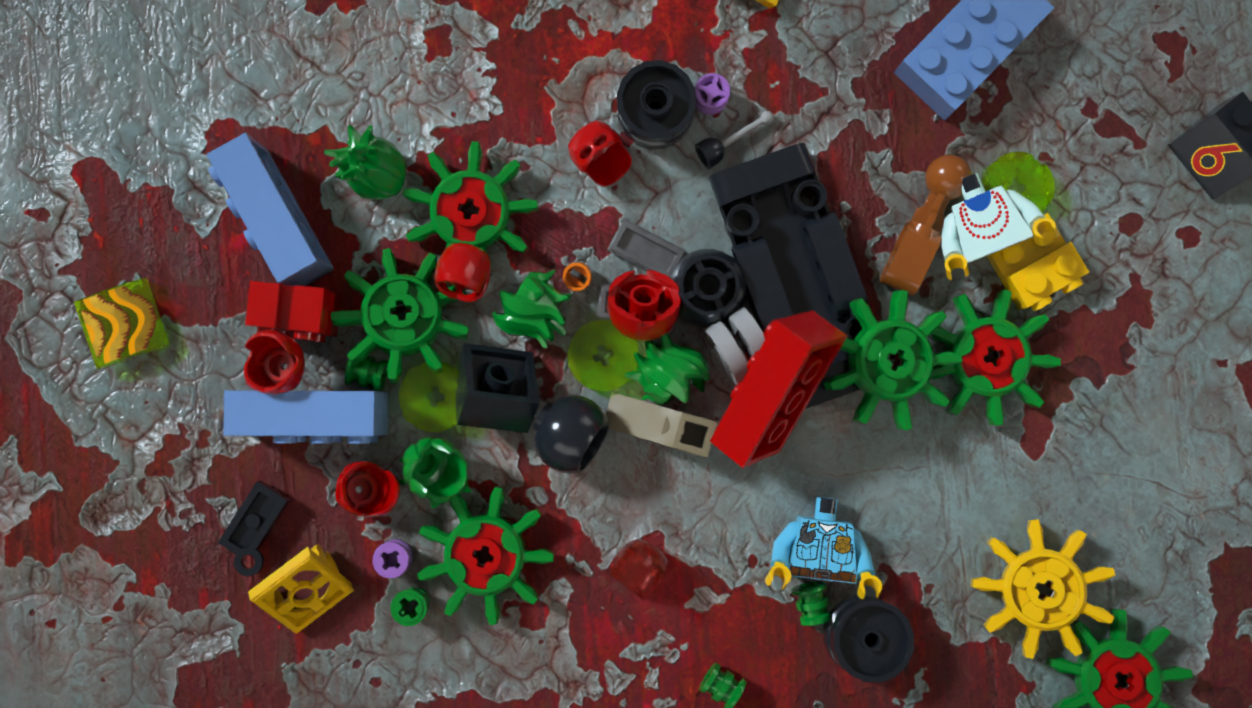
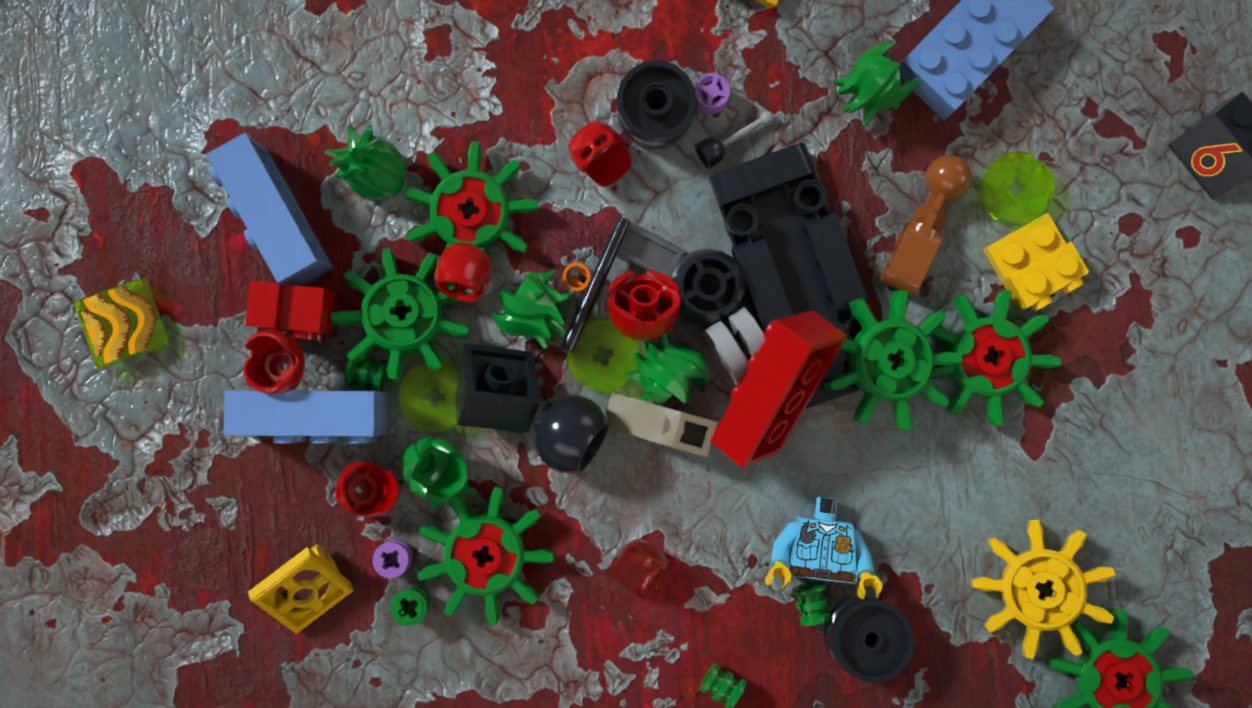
black hinge [218,480,291,576] -> none
light aqua torso [940,173,1059,280] -> none
none -> black bar [561,216,631,353]
none -> green hair [833,40,920,126]

